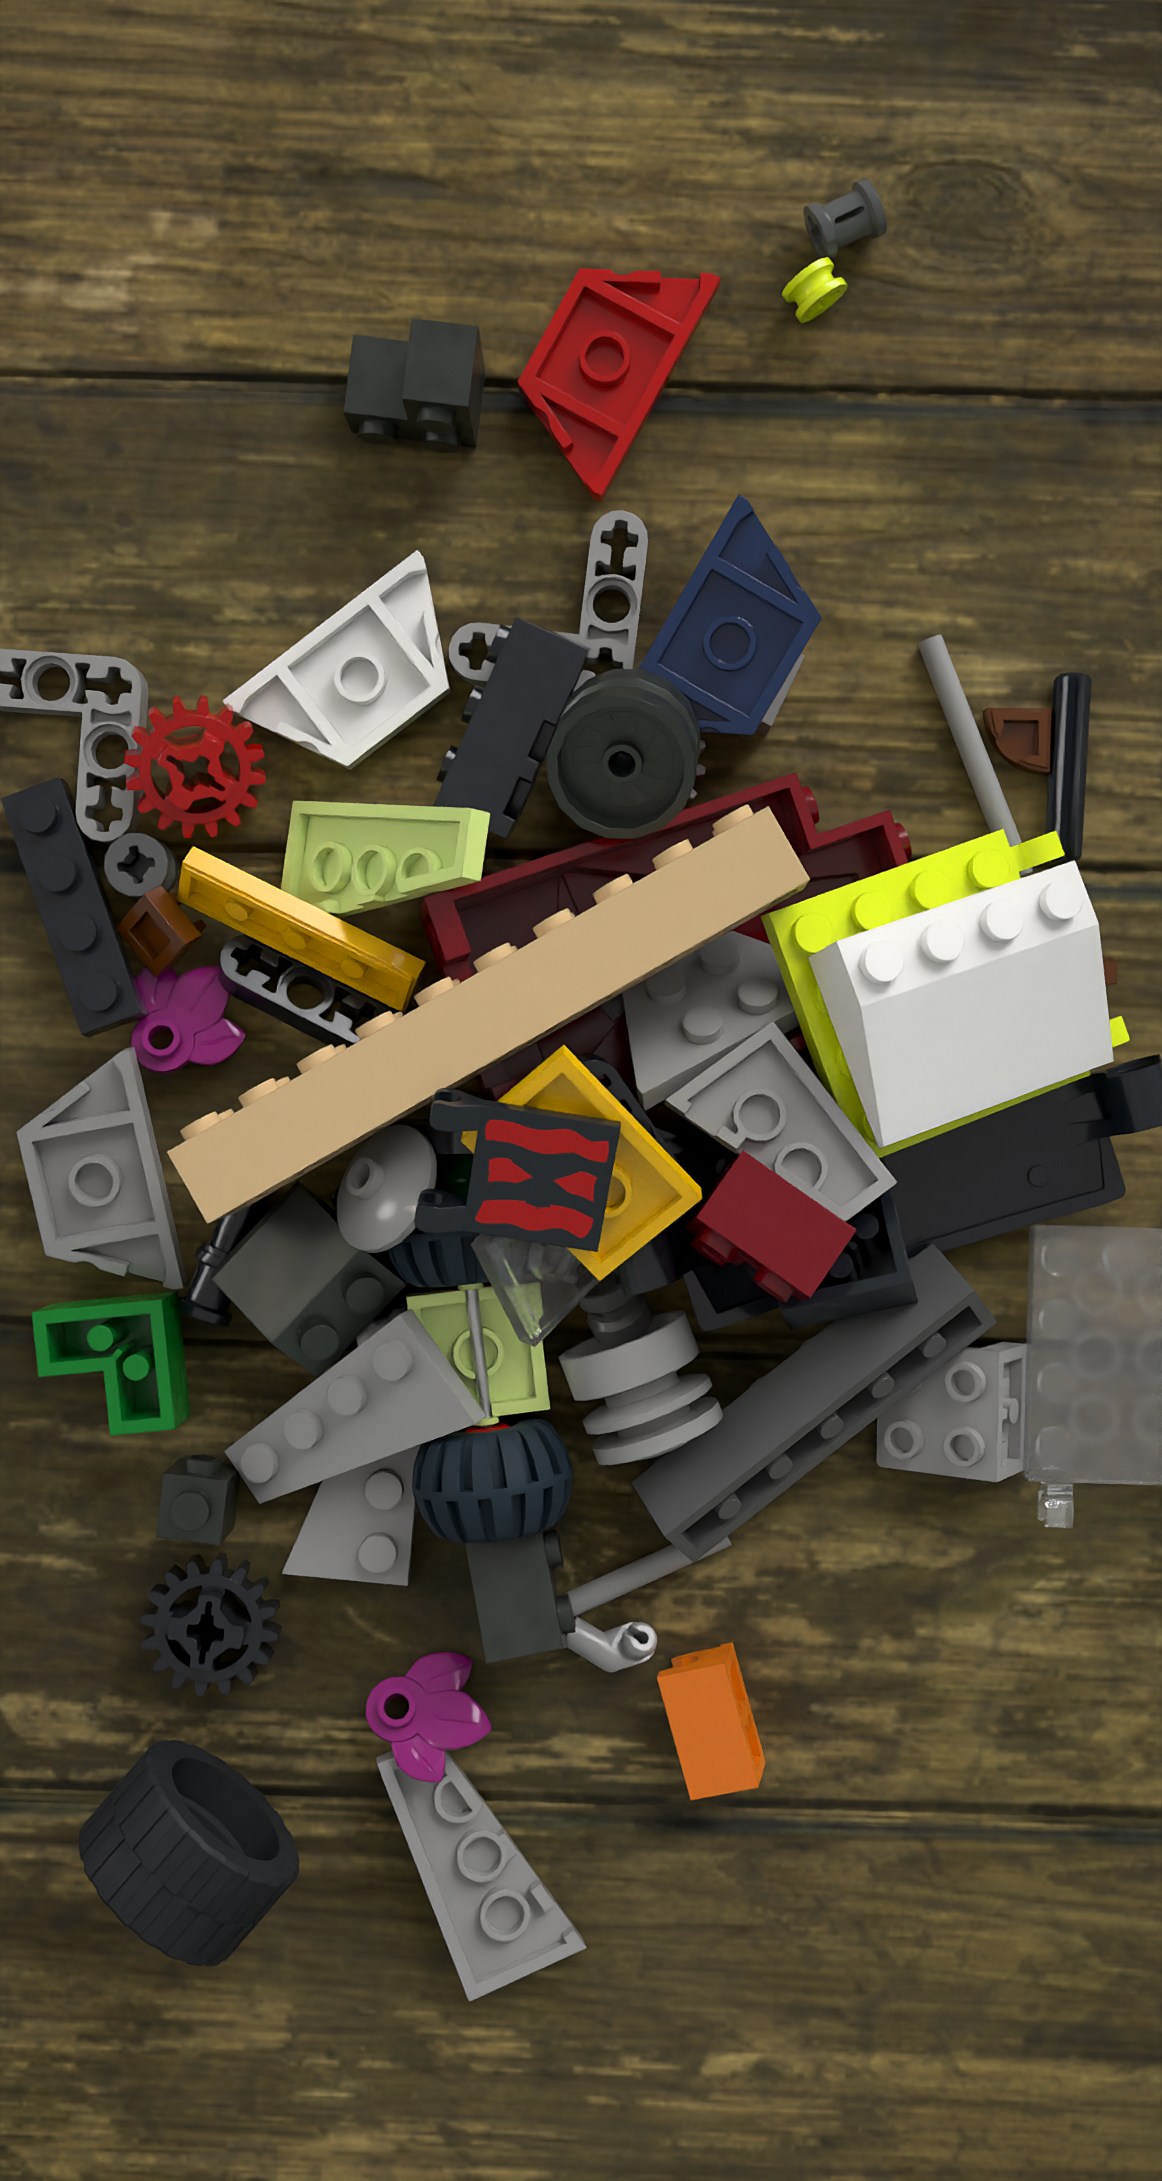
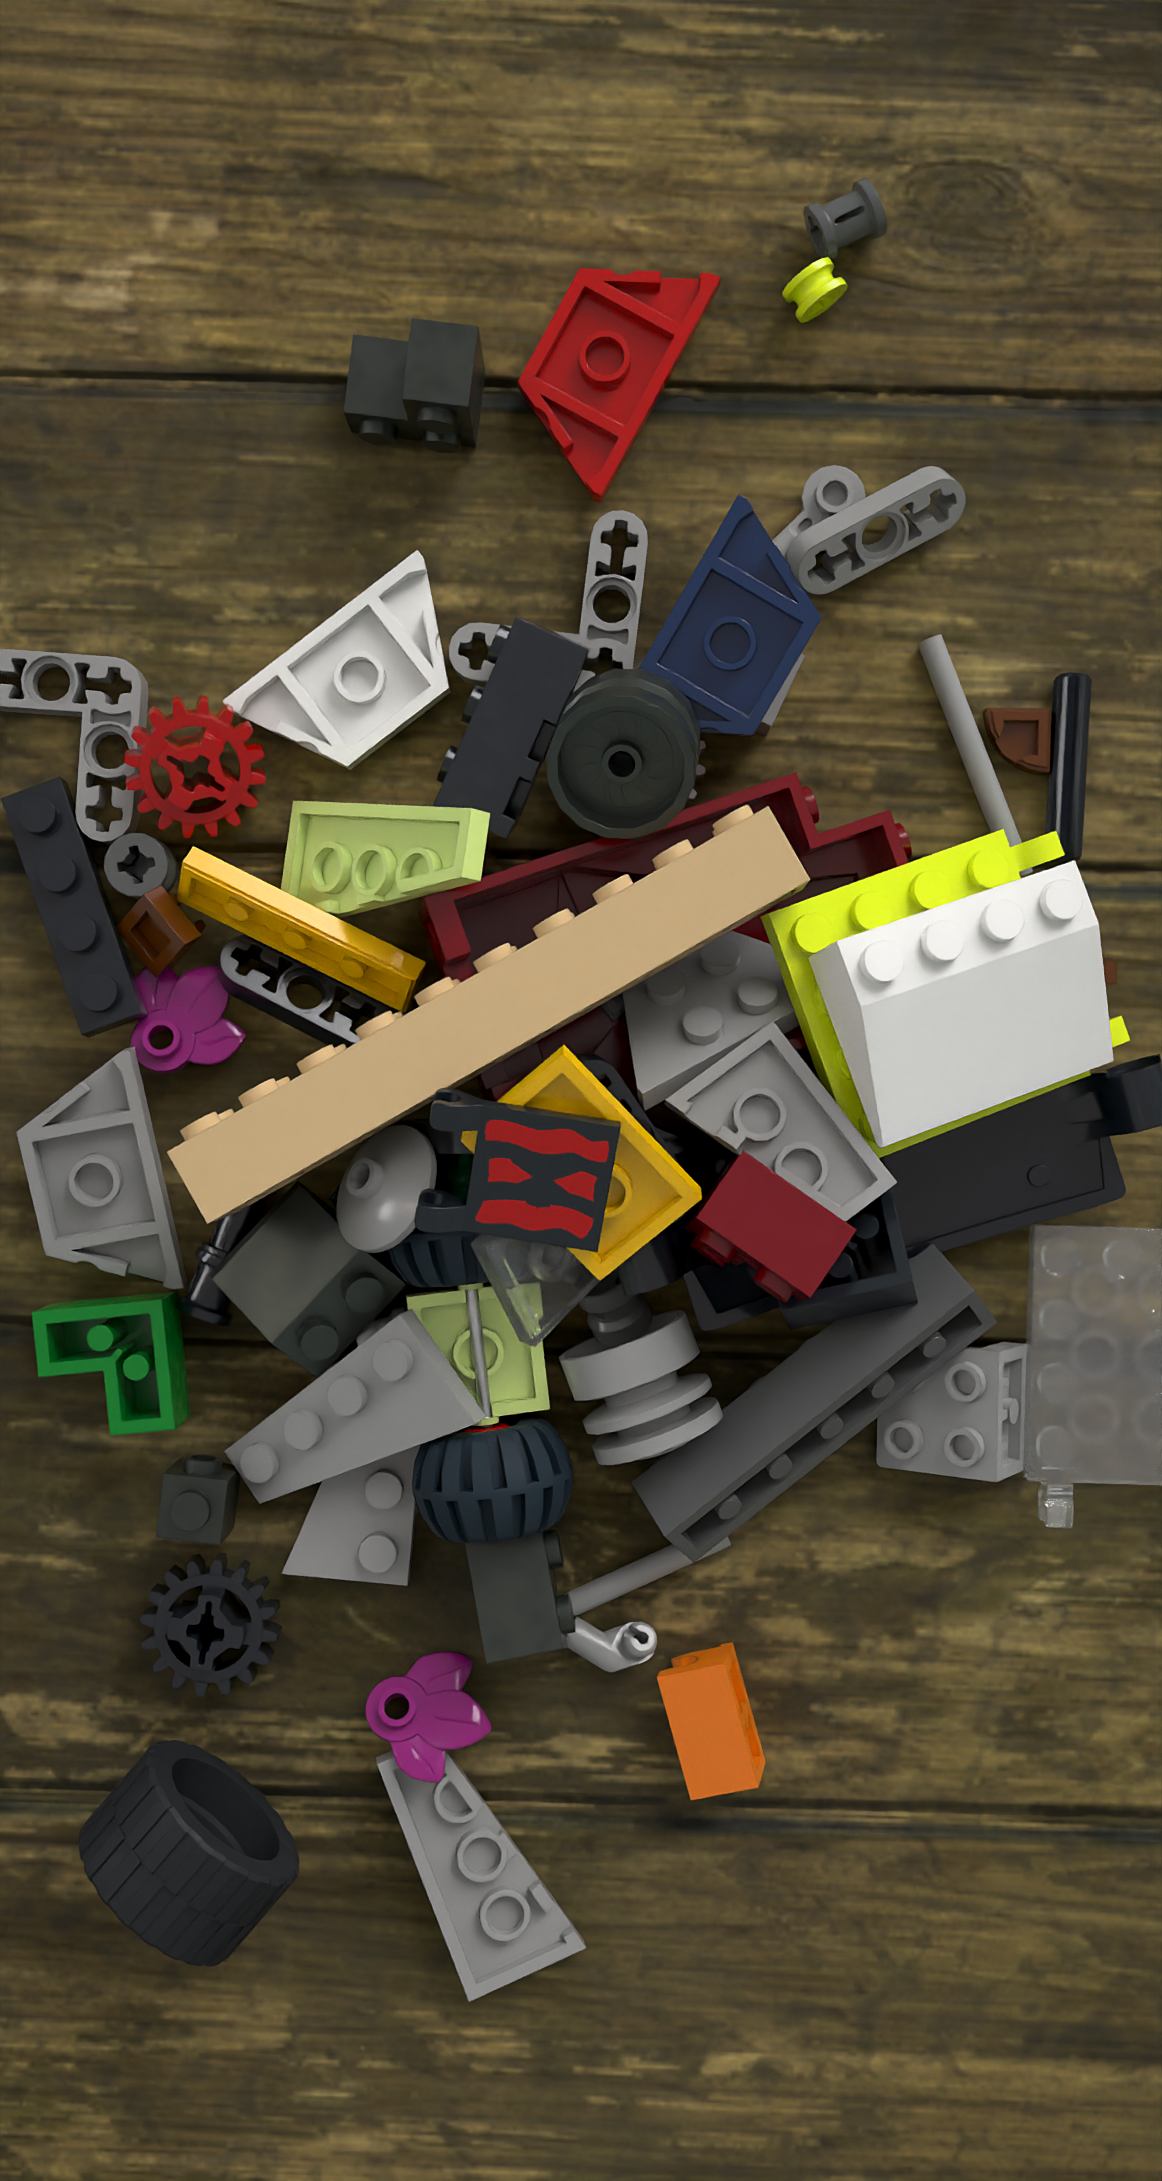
none -> light grey plate [772,465,866,560]
none -> light grey beam [786,466,966,595]

